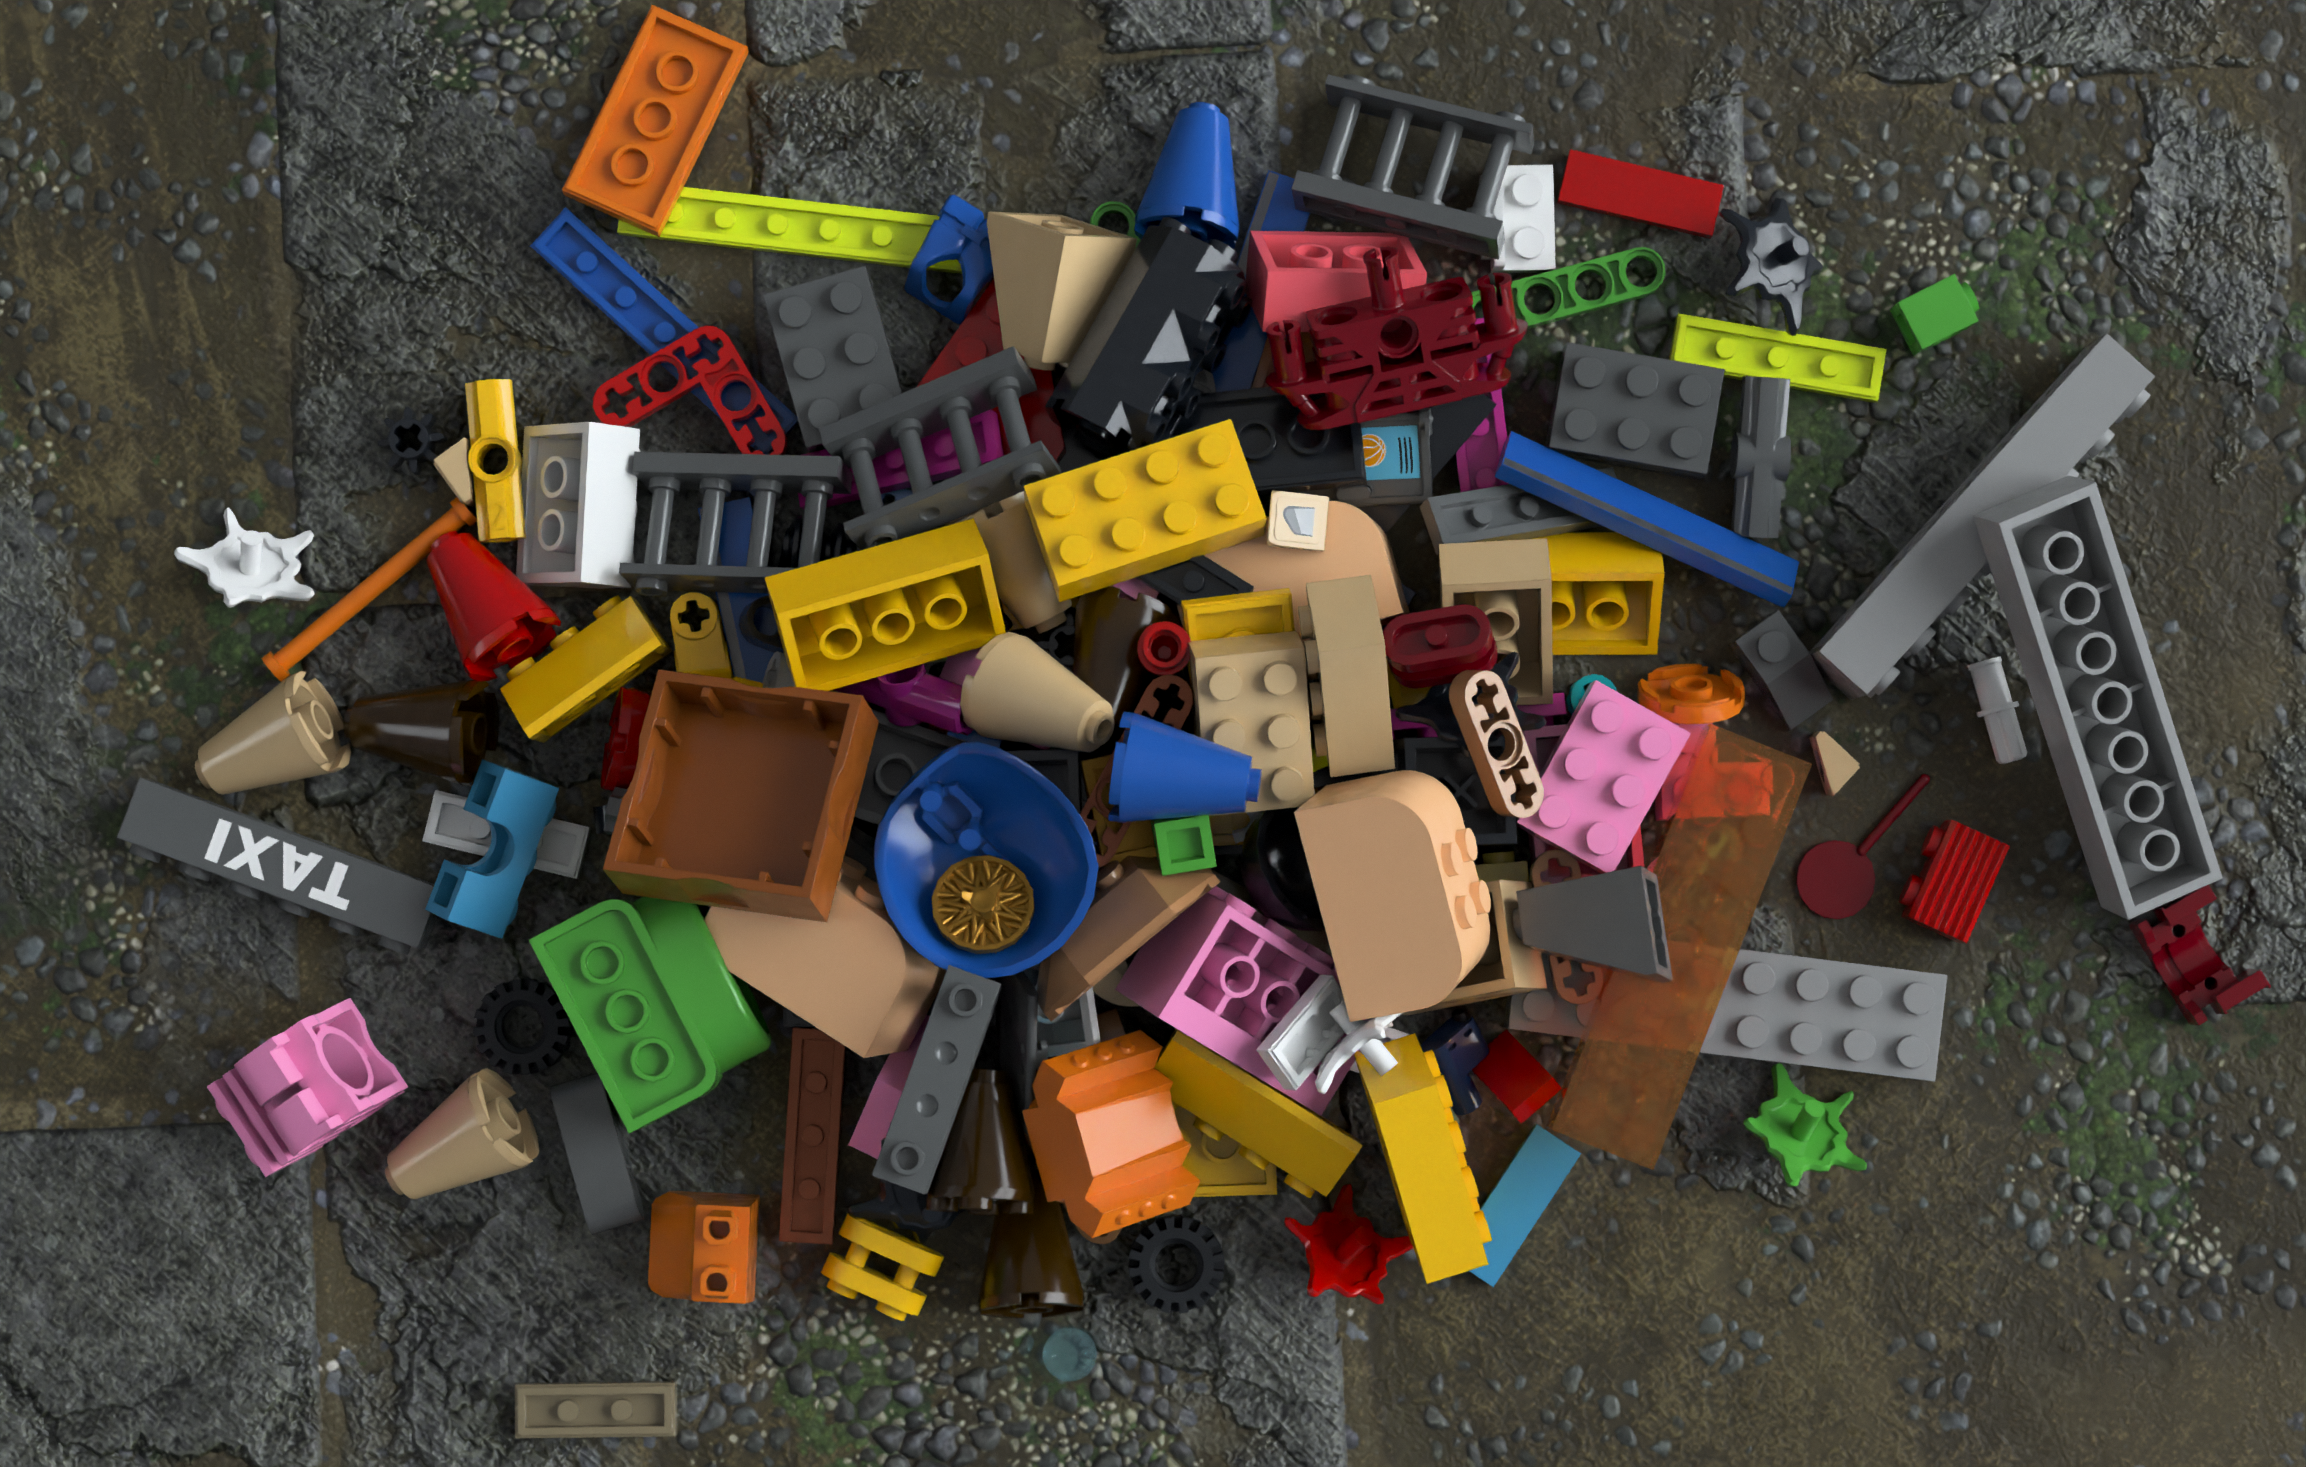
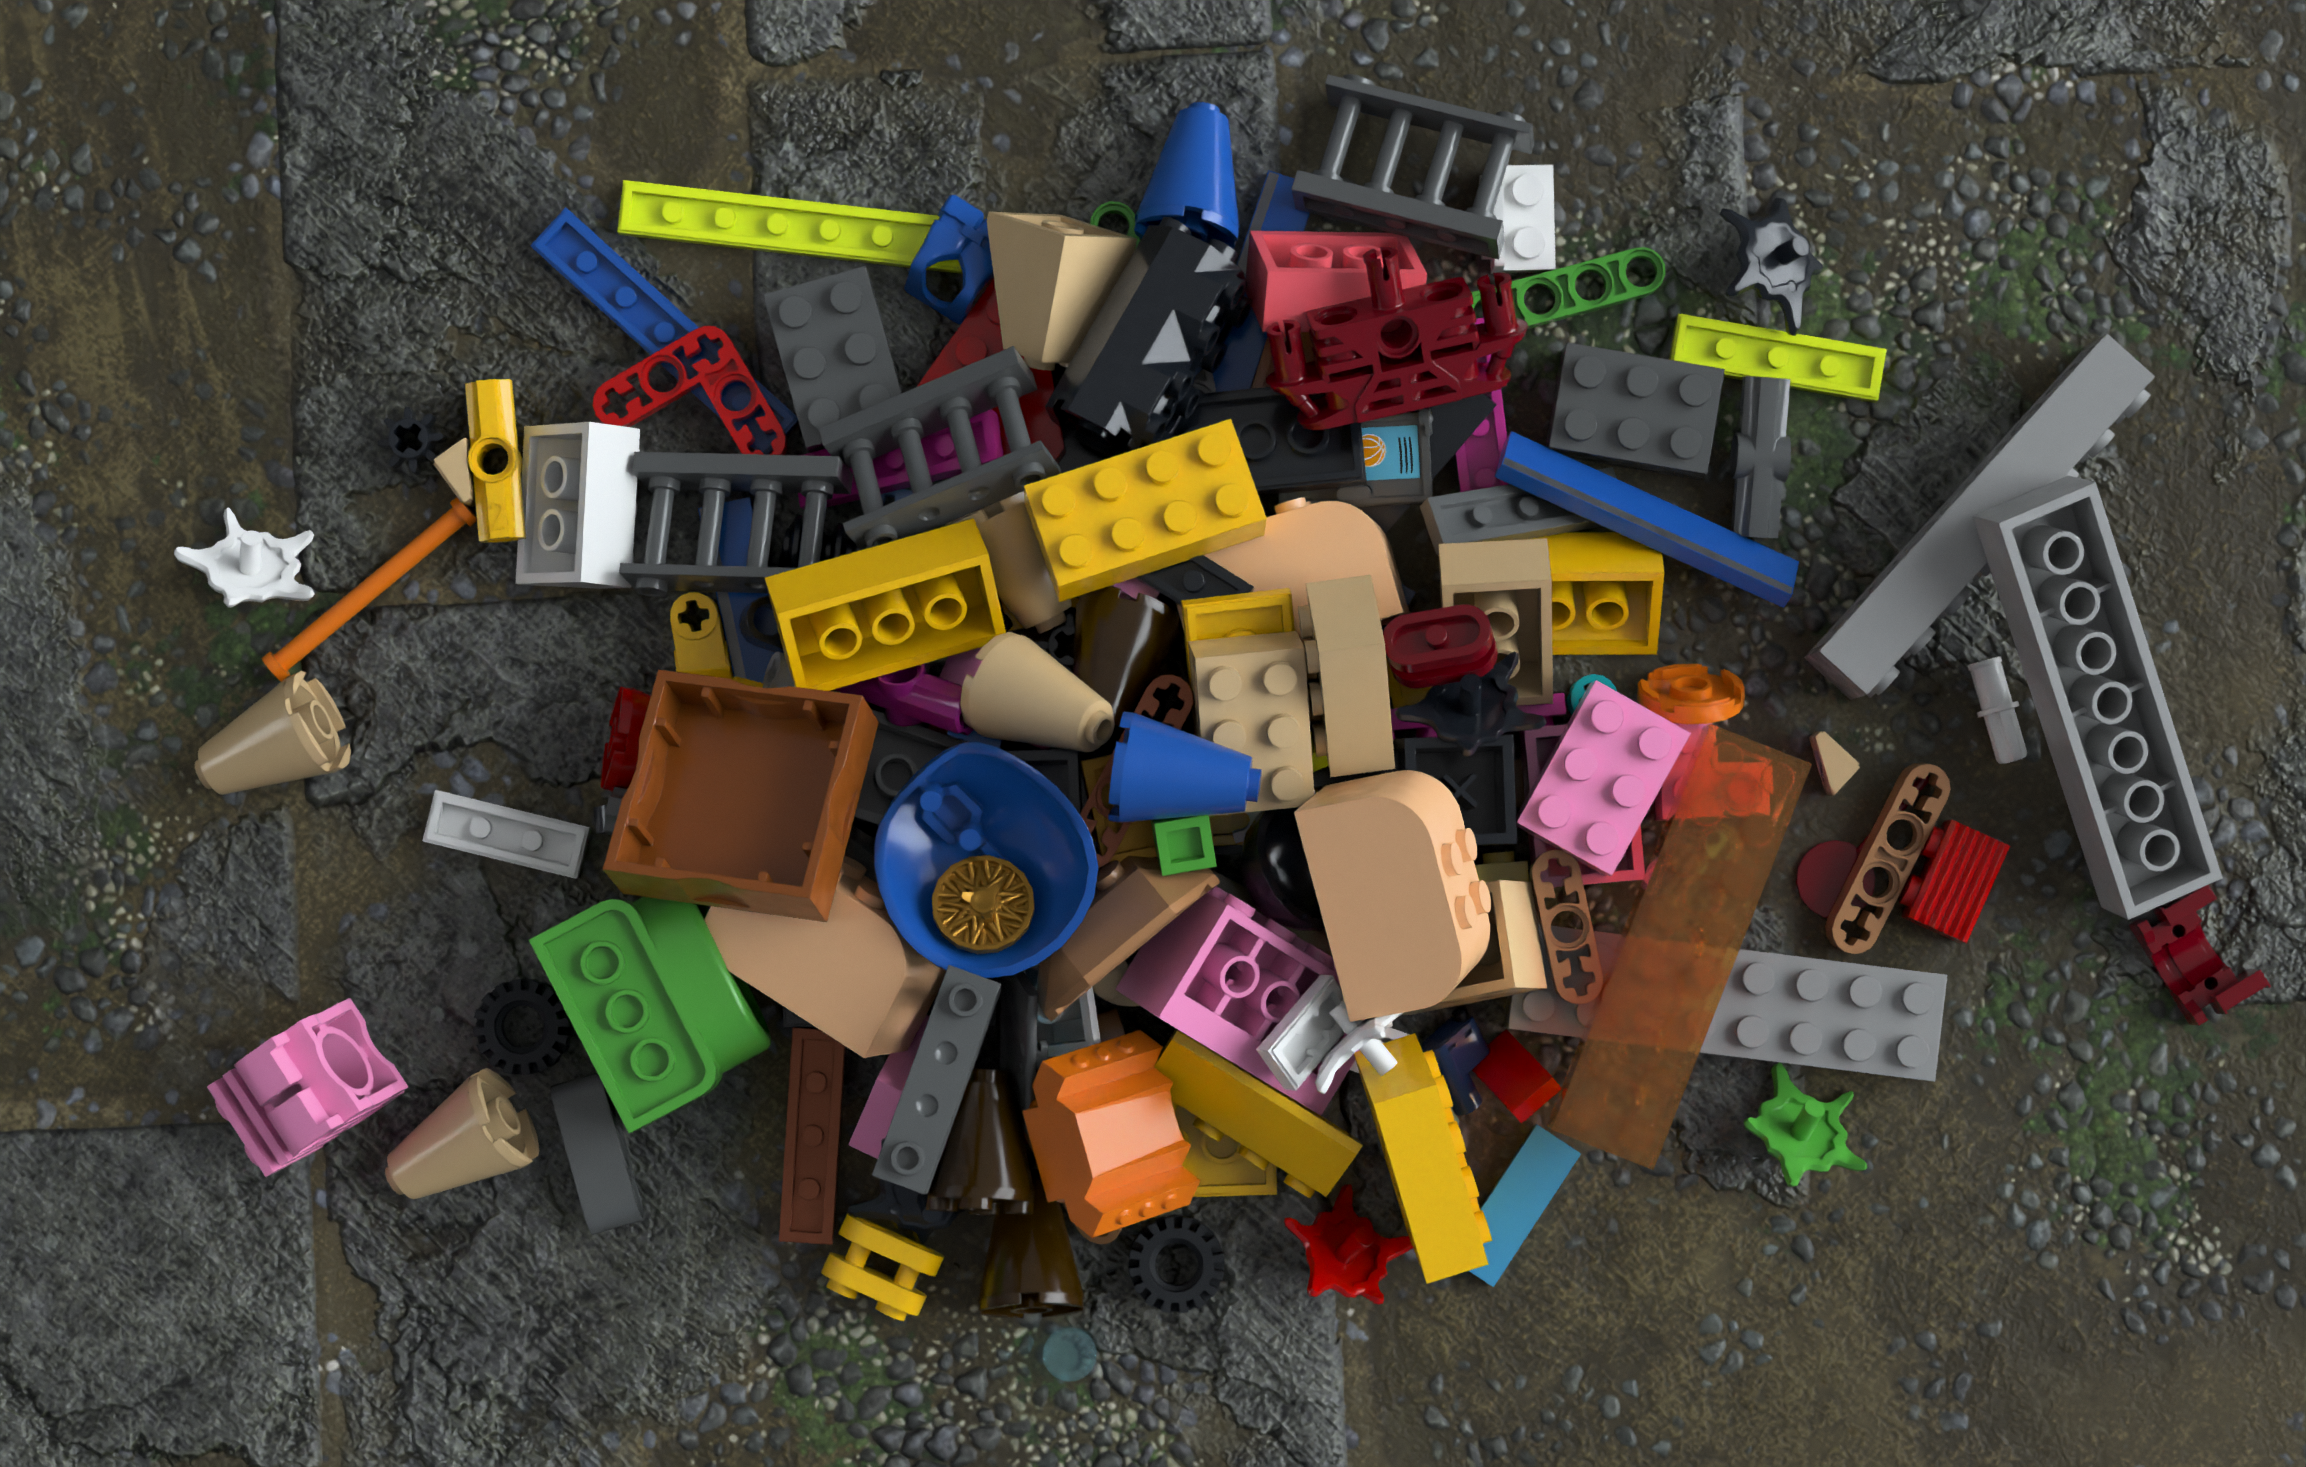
dark grey brick [117,778,438,955] -> none
dark brown cone [343,680,499,787] -> none
dark azure arch [425,759,559,939] -> none
red cone [427,531,561,681] -> none
yellow slope [500,595,672,743] -> none
dark tan tile [515,1381,677,1438] -> none
orange tile [562,5,749,237] -> none
orange hips [648,1191,760,1304] -> none
red plate [1137,621,1191,676] -> none
slope [1267,490,1329,551] -> none
medium nougat beam [1449,670,1544,818] -> none
dark grey slope [1513,866,1673,983] -> none
red tile [1557,149,1724,239] -> none
dark grey slope [1728,610,1833,731] -> none
bright green brick [1889,274,1979,356] -> none
none -> medium nougat beam [1825,762,1951,954]

